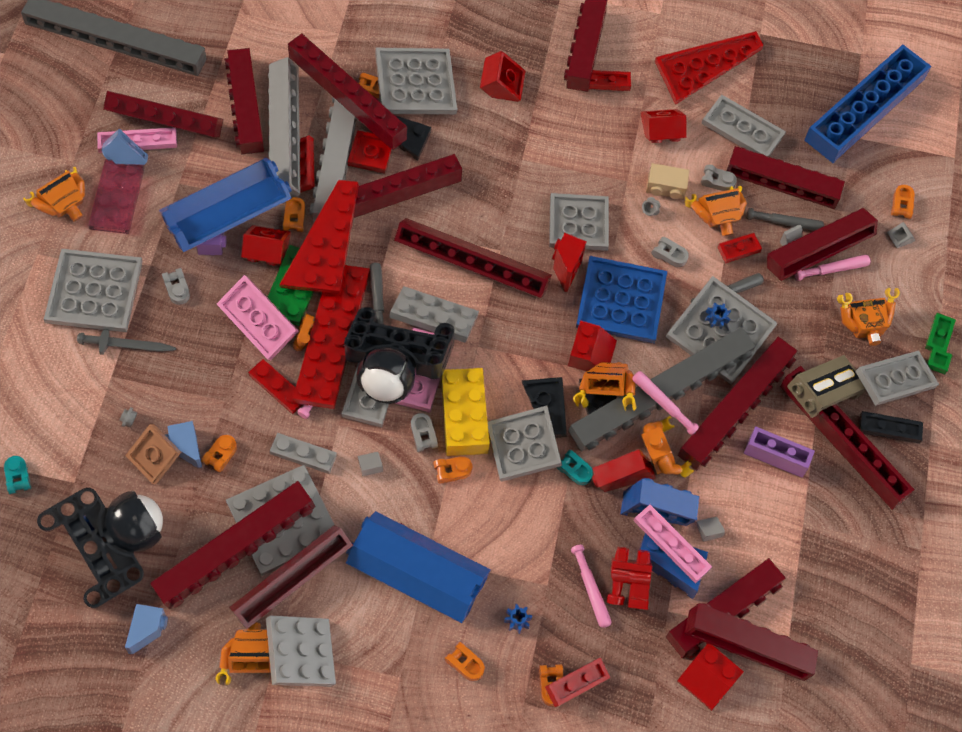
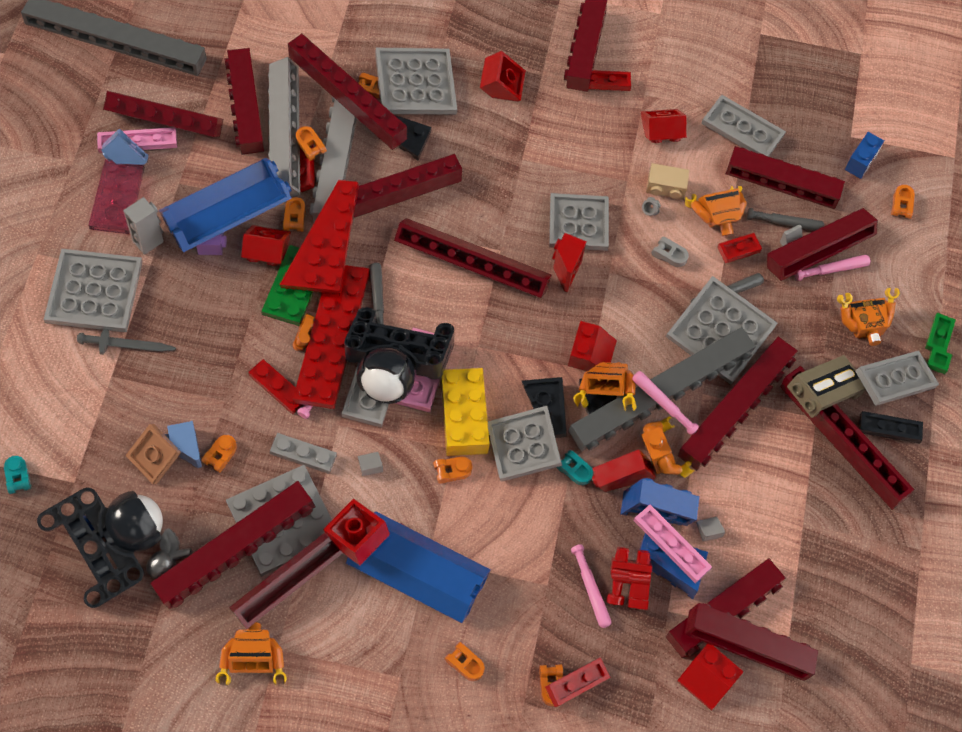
orange torso [23,167,85,222] -> none
light grey plate [119,407,138,428] -> none
medium blue slope [125,604,168,654] -> none
light grey plate [162,268,190,305] -> none
bright pink plate [217,275,299,361] -> none
light grey plate [266,616,336,687] -> none
red plate [348,130,392,174] -> none
light grey plate [389,286,479,343] -> none
light grey plate [411,413,438,452] -> none
blue gear [504,604,532,634] -> none
blue plate [576,256,667,344] -> none
red wing [655,31,764,105] -> none
light grey plate [701,165,737,191] -> none
blue gear [705,302,731,329] -> none
medium lavender brick [744,426,815,478] -> none
blue brick [804,44,932,163] -> none
light grey slope [887,222,916,248] -> none
none -> light grey brick [123,197,164,255]
none -> flat silver piece [146,528,192,579]
none -> orange plate [296,126,327,161]
none -> red slope [323,498,390,565]
none -> blue brick [845,132,885,179]

